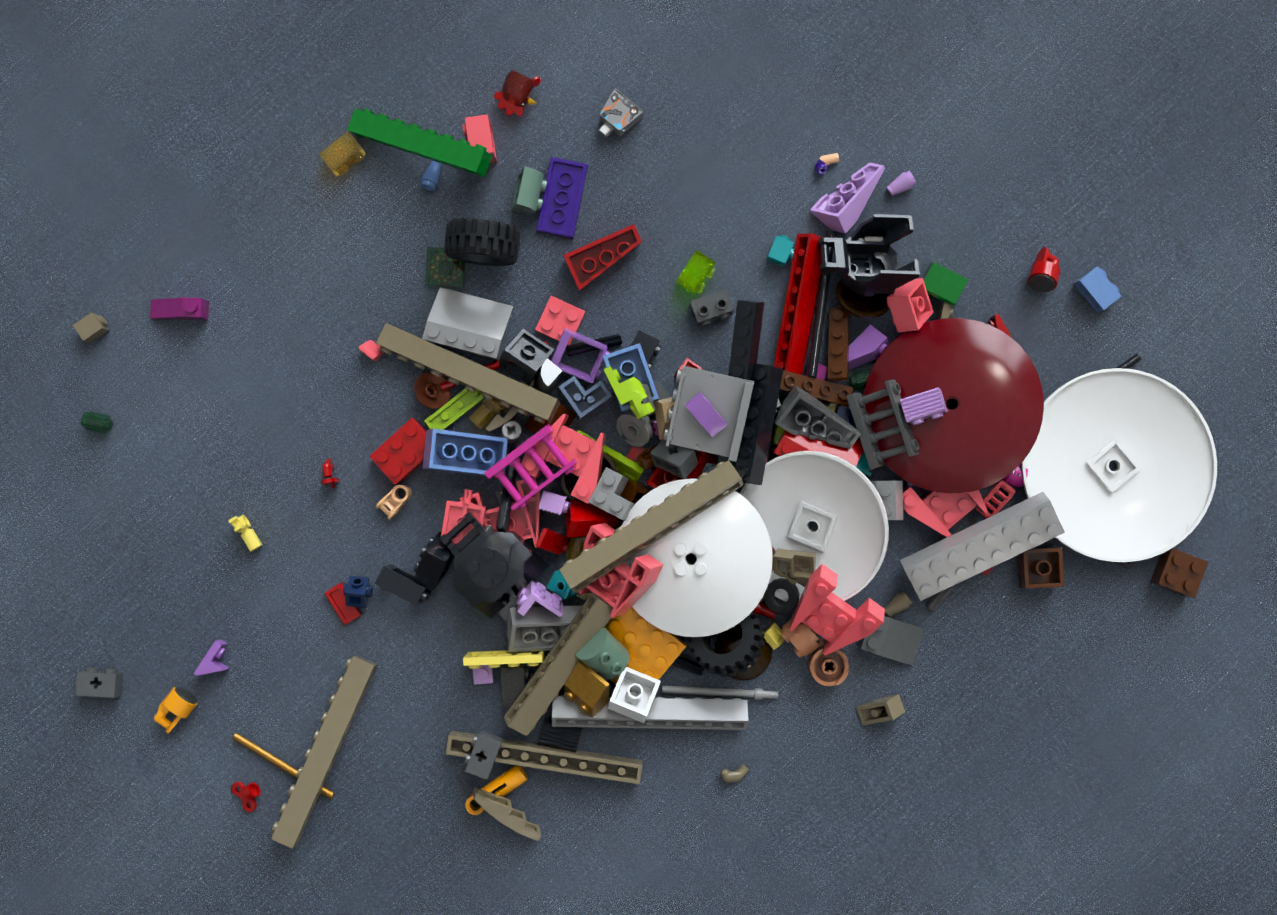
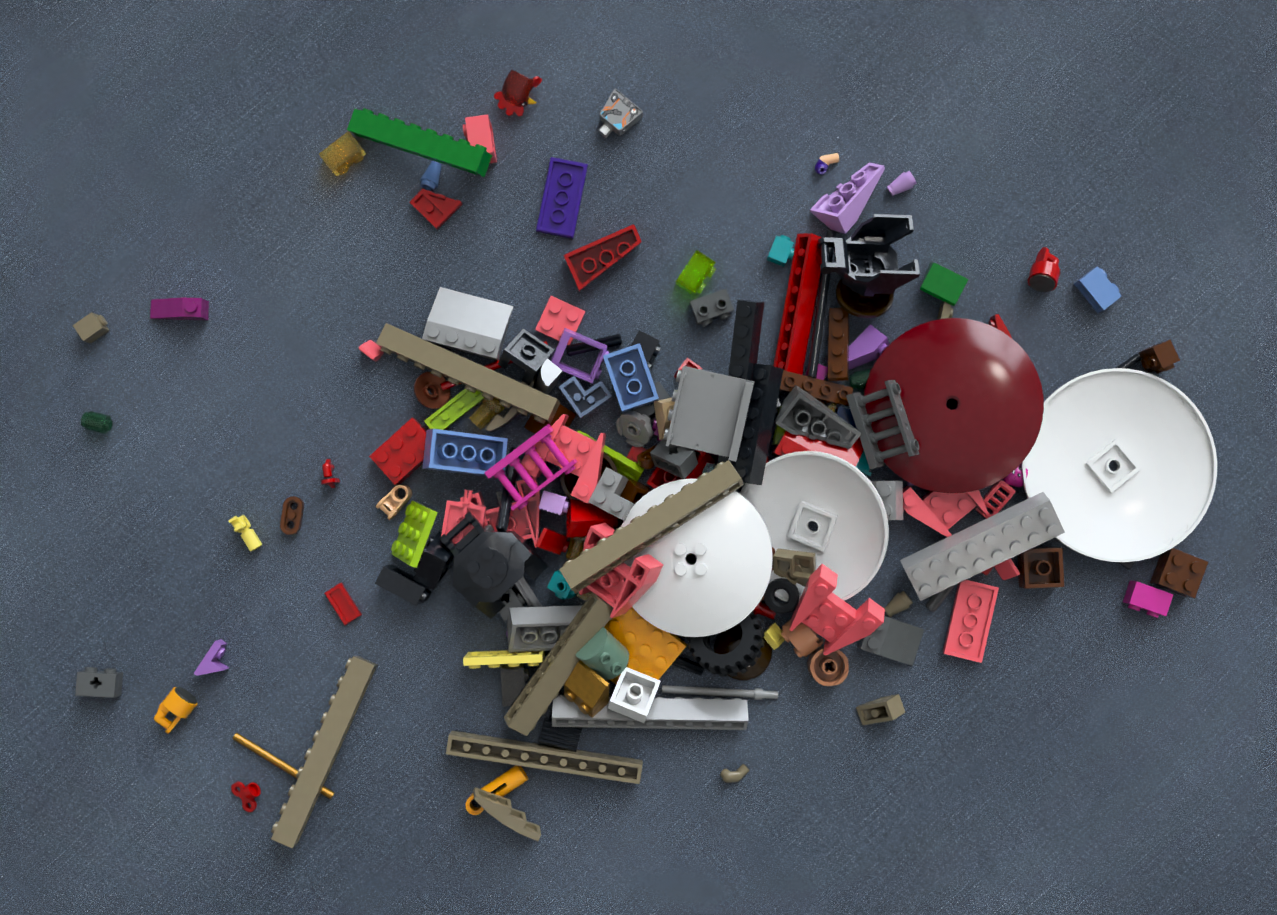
dark blue brick [343,576,373,608] -> none
clear green tile [425,247,465,288] -> none
black tyre [444,218,520,266] -> none
dark grey brick [464,731,503,780] -> none
lavender plate [473,665,494,685] -> none
light grey wheel [502,421,521,444] -> none
sand green brick [511,166,547,214] -> none
lavender bracket [516,580,563,617] -> none
lime plate [603,366,655,420] -> none
medium lavender slope [685,392,728,437] -> none
coral brick [887,278,934,332] -> none
lavender brick [900,387,948,426] -> none
none -> reddish brown plate [280,496,304,535]
none -> lime plate [391,501,438,568]
none -> red wing [410,189,463,230]
none -> coral plate [943,580,999,663]
none -> coral slope [994,558,1020,580]
none -> dark pink brick [1123,581,1174,618]
none -> reddish brown brick [1139,340,1180,374]

